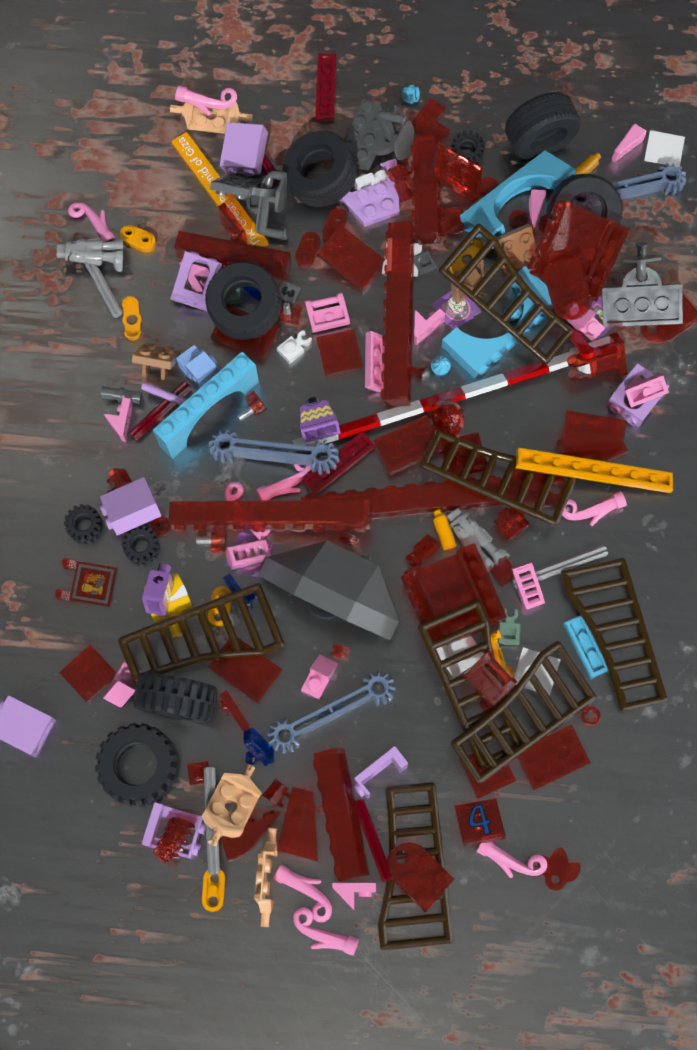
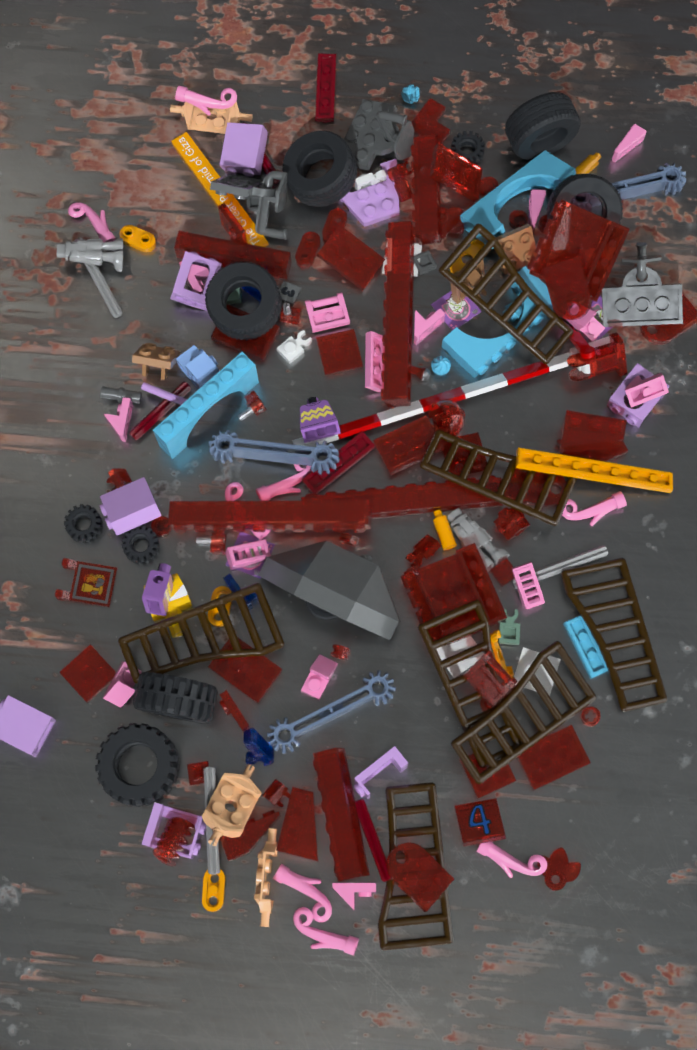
light orange piece [121,296,142,341] -> none
white sticker [644,130,685,167] -> none

